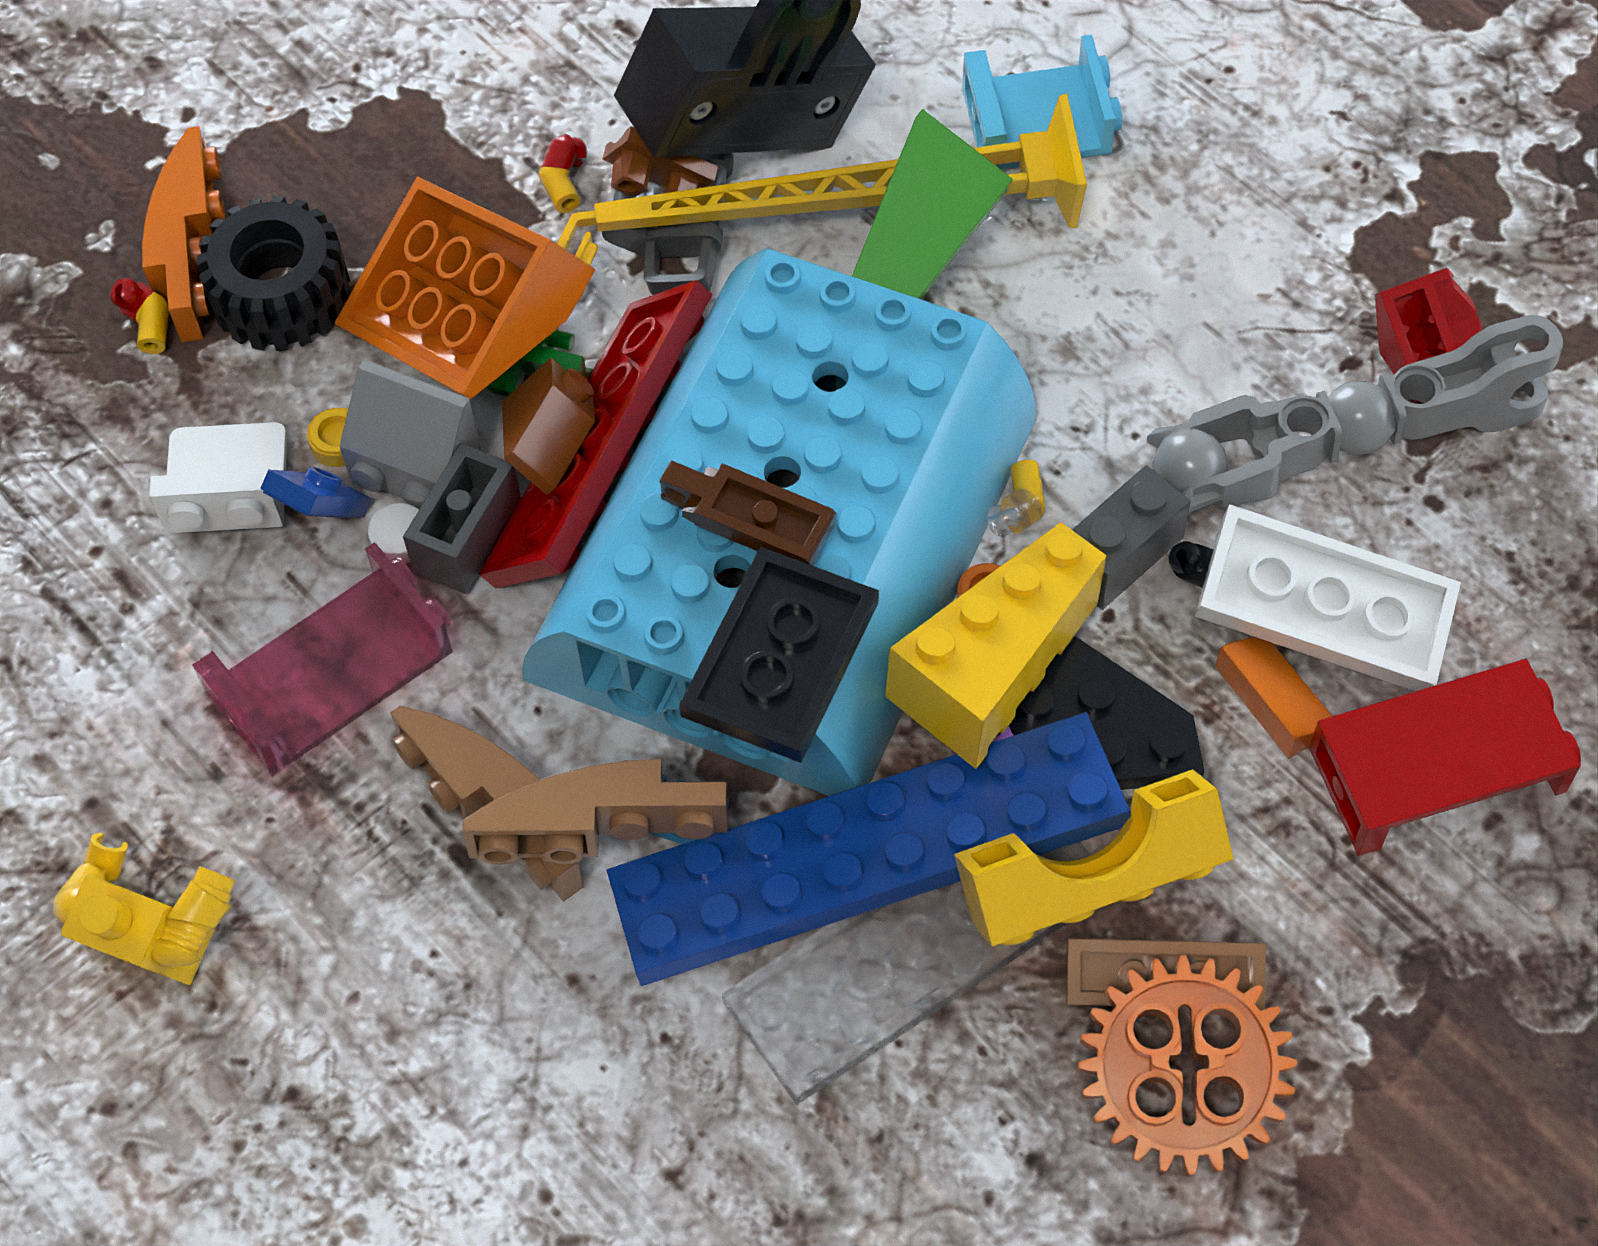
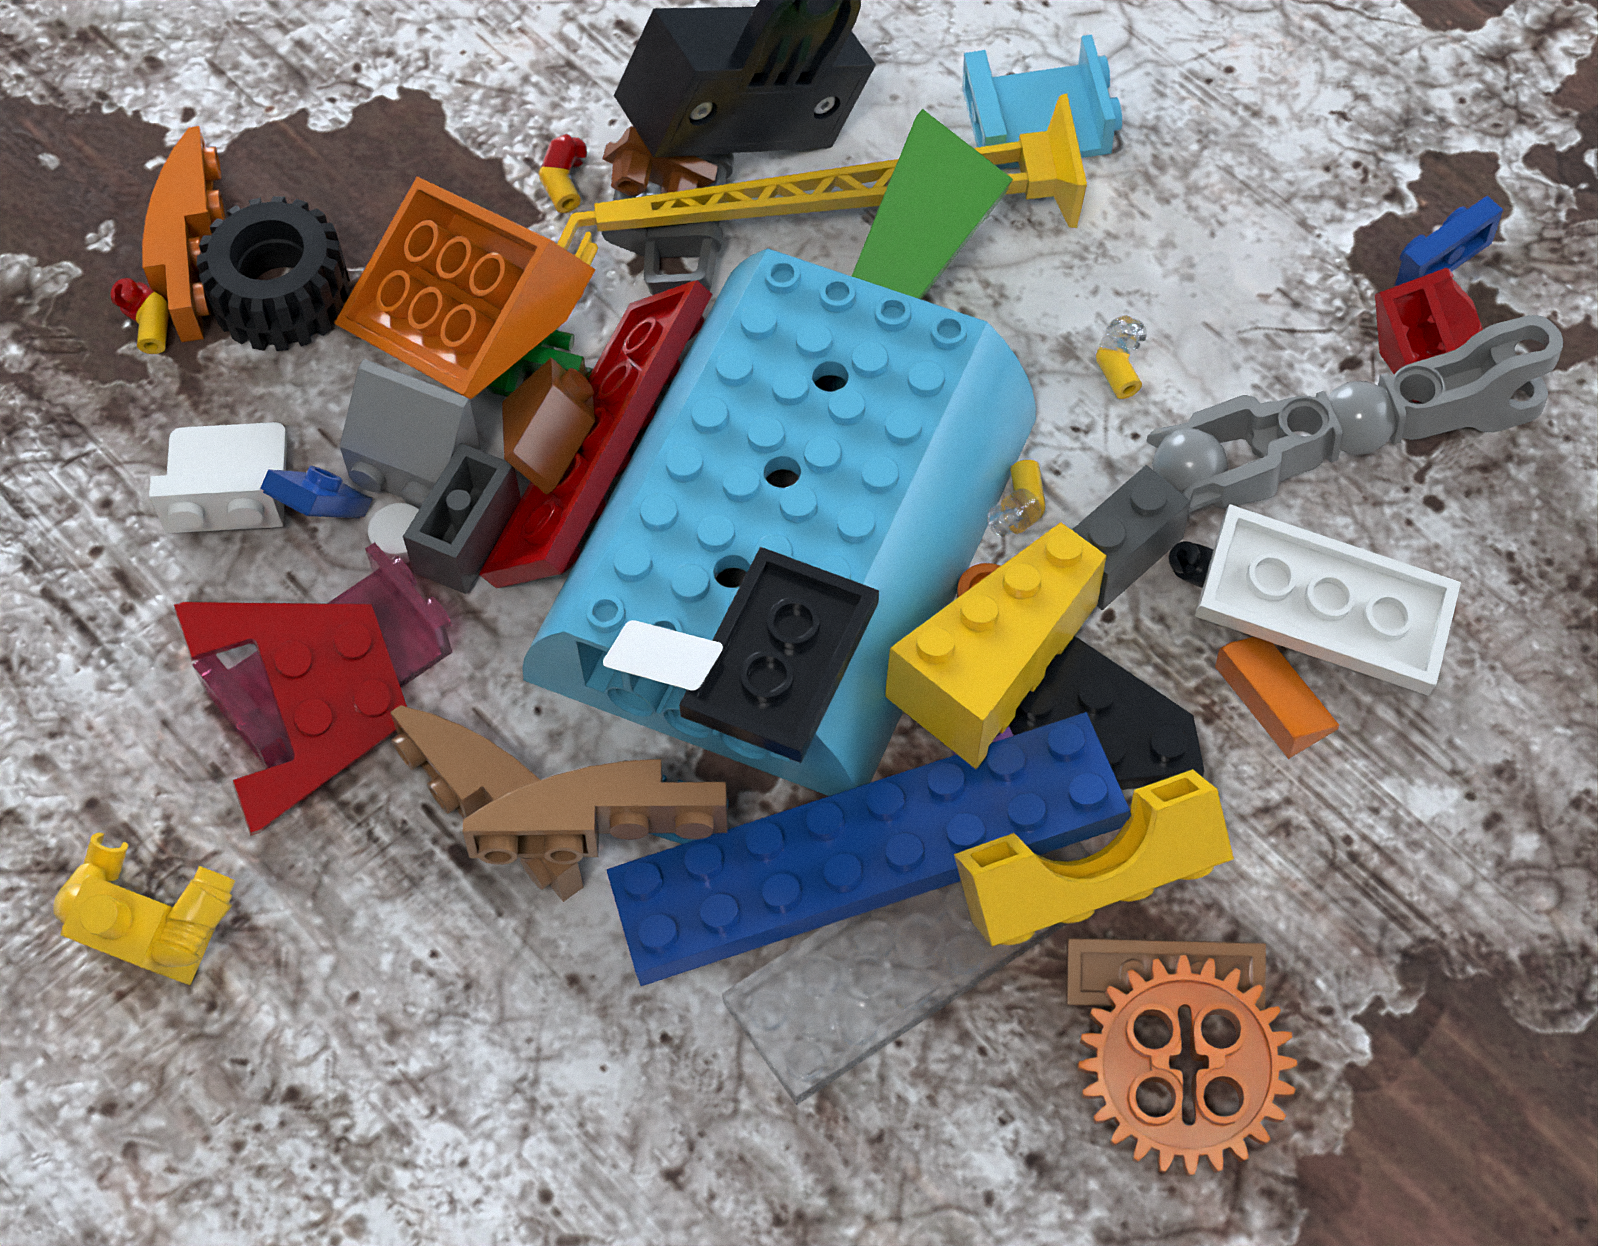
yellow tile [307,408,348,467] -> none
reddish brown hinge [659,460,837,566] -> none
red panel [1309,658,1581,856] -> none
none -> red wing [174,602,407,836]
none -> white sticker [603,620,723,691]
none -> arm [1096,315,1147,399]
none -> blue plate [1395,195,1503,286]

